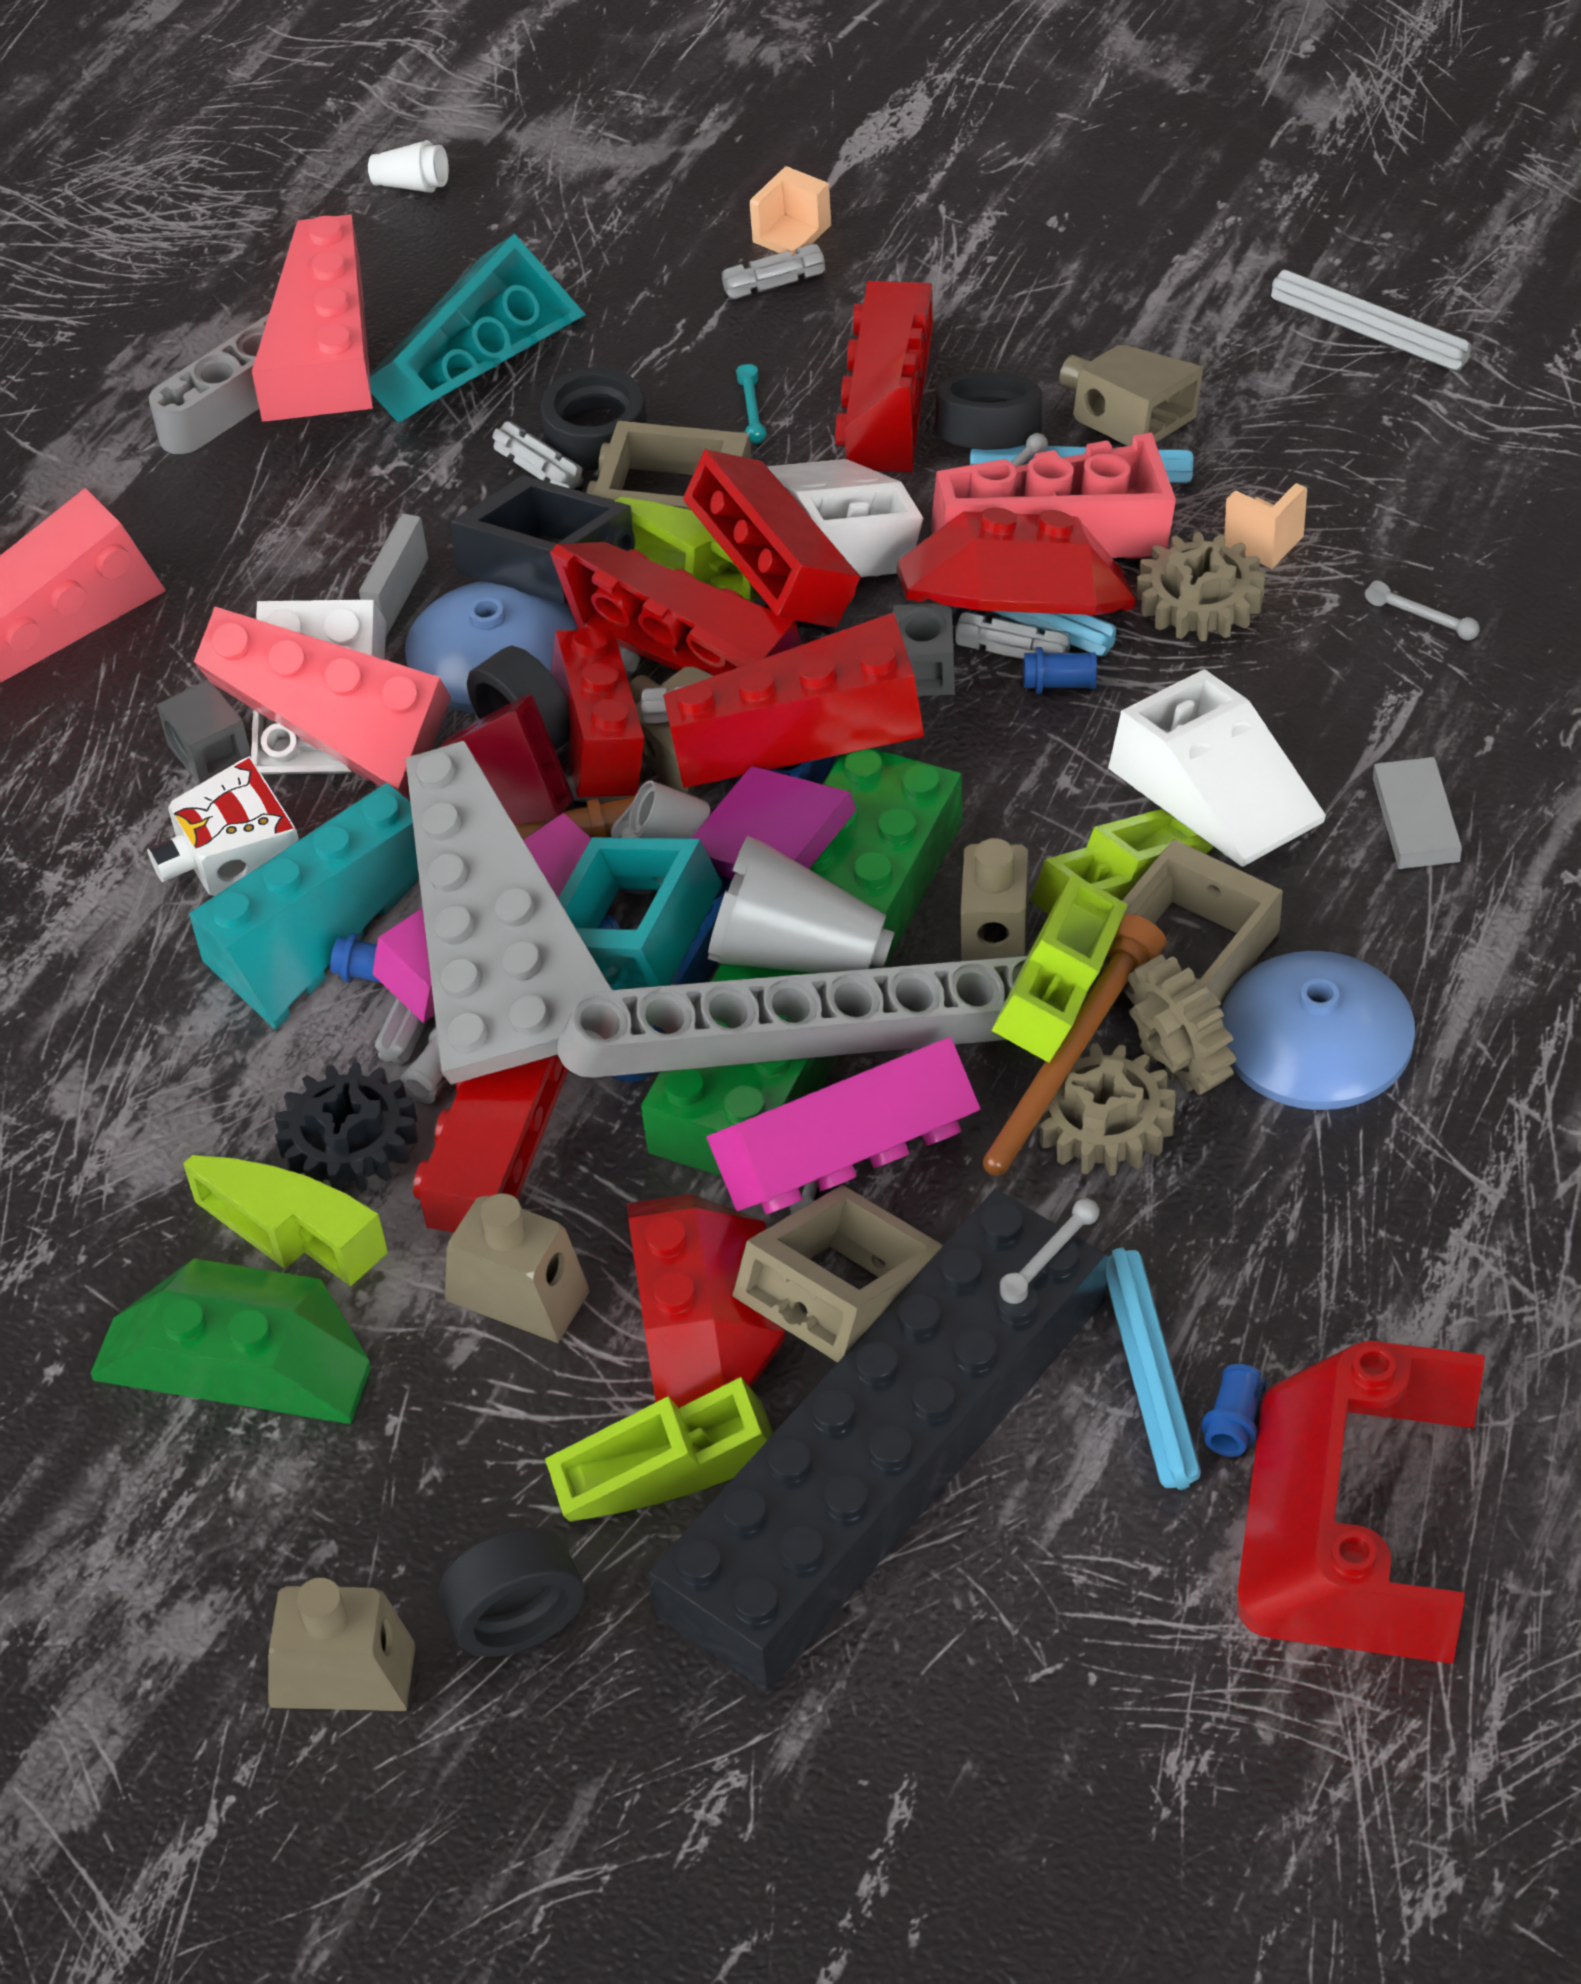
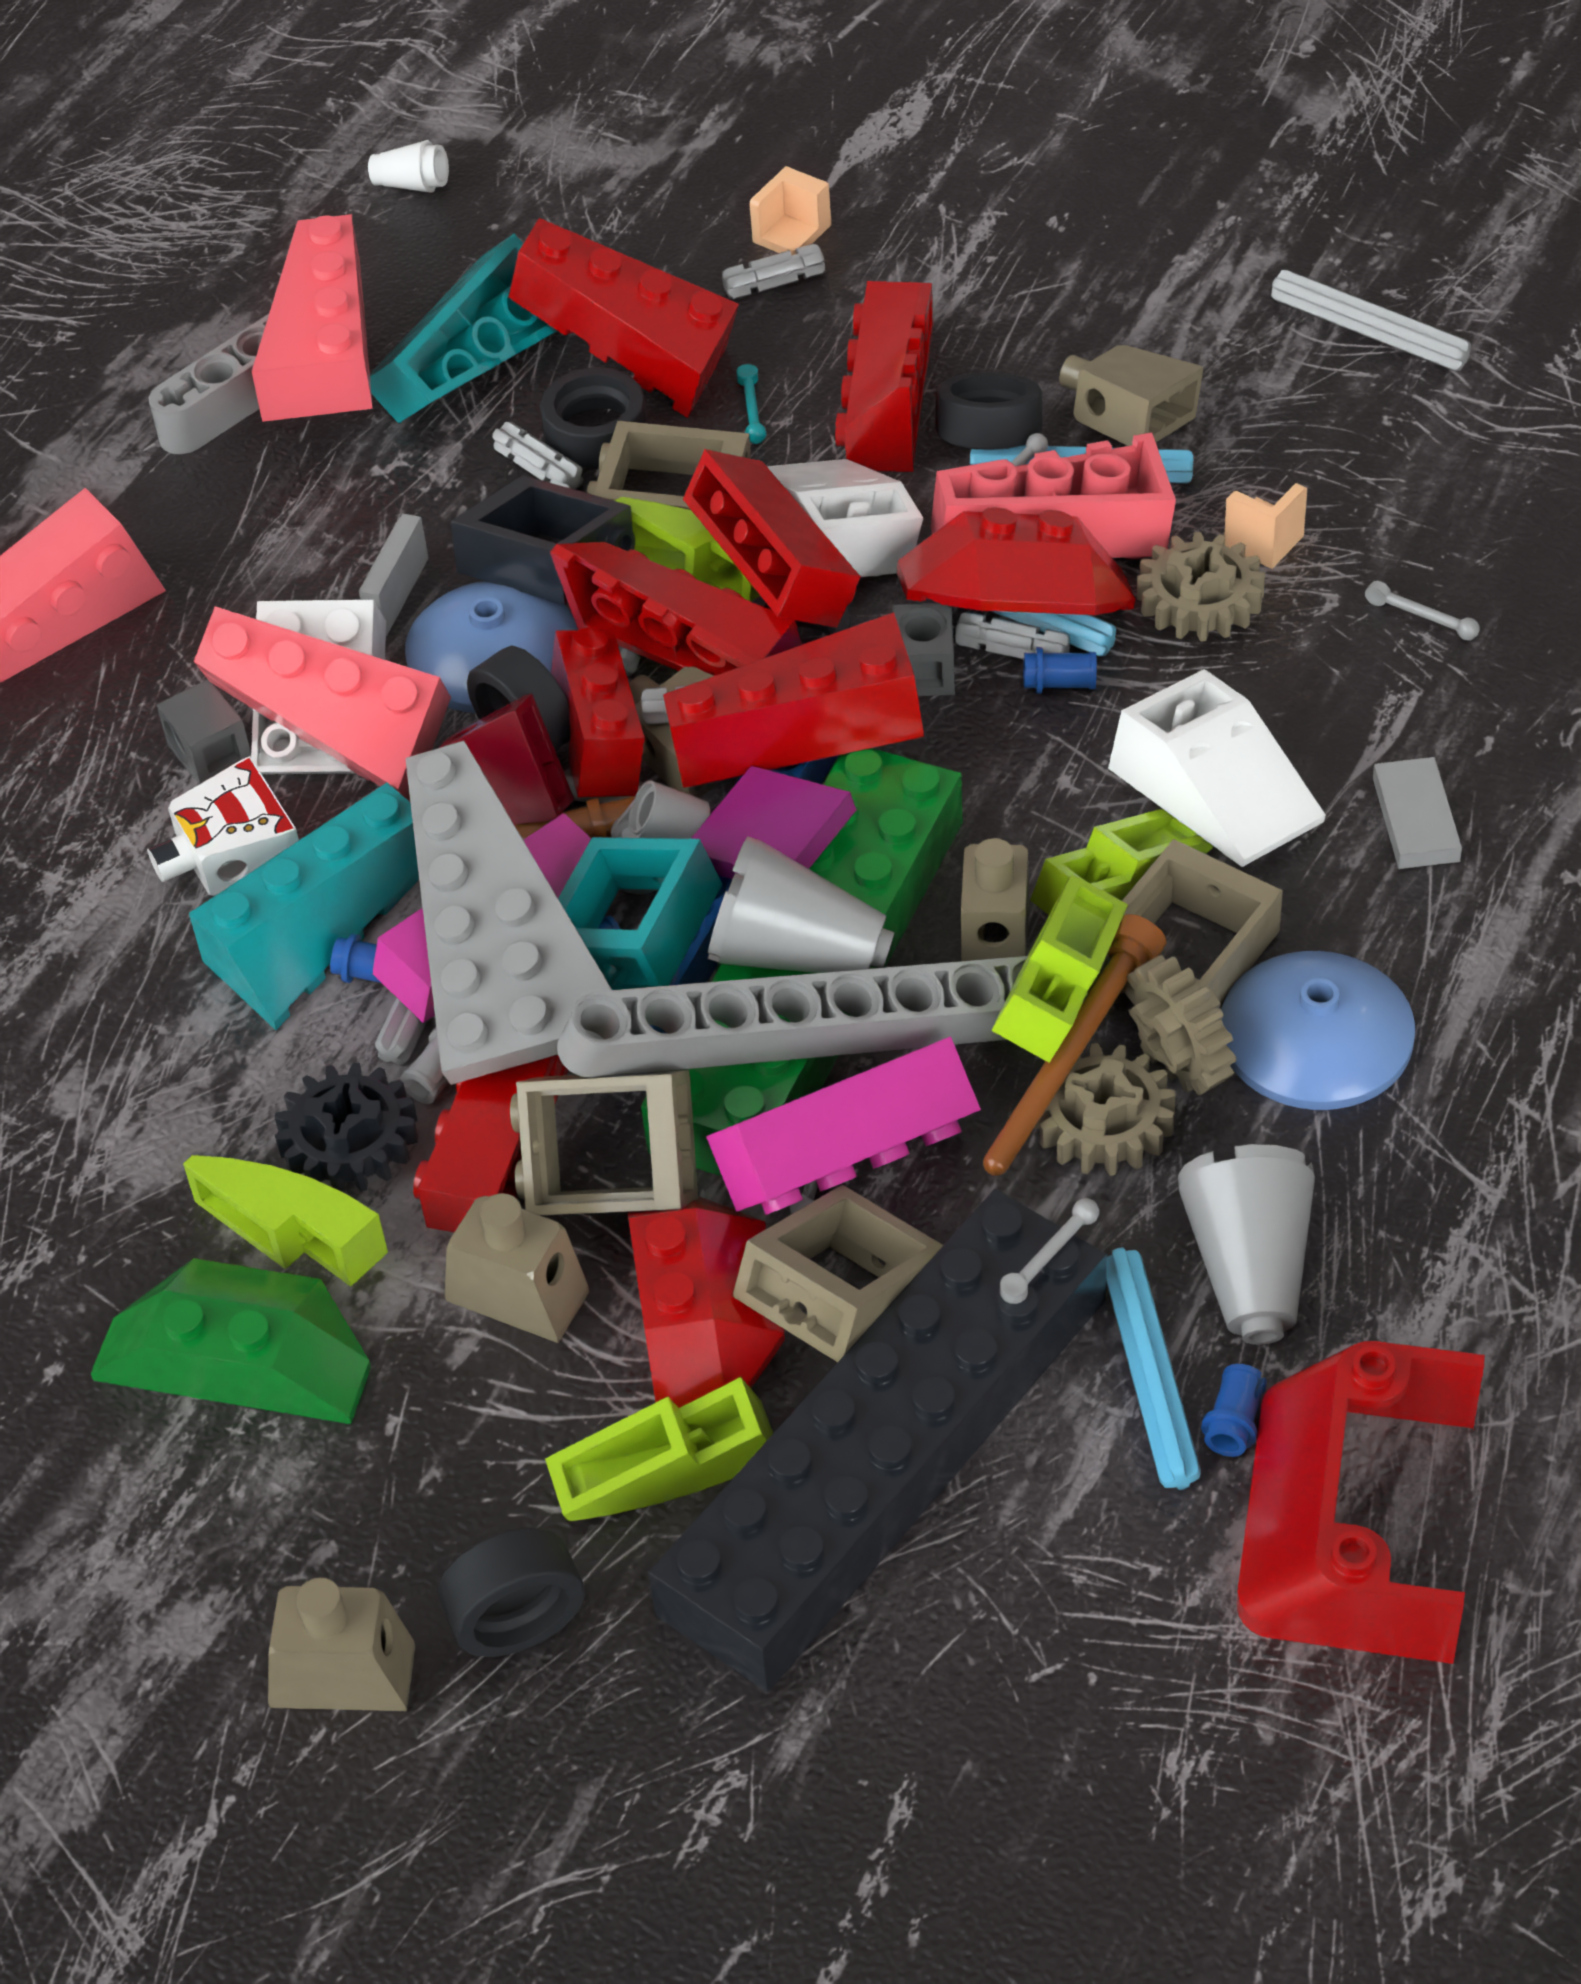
none -> red wedge [508,218,739,418]
none -> dark tan window [510,1069,698,1215]
none -> light grey cone [1178,1144,1315,1345]

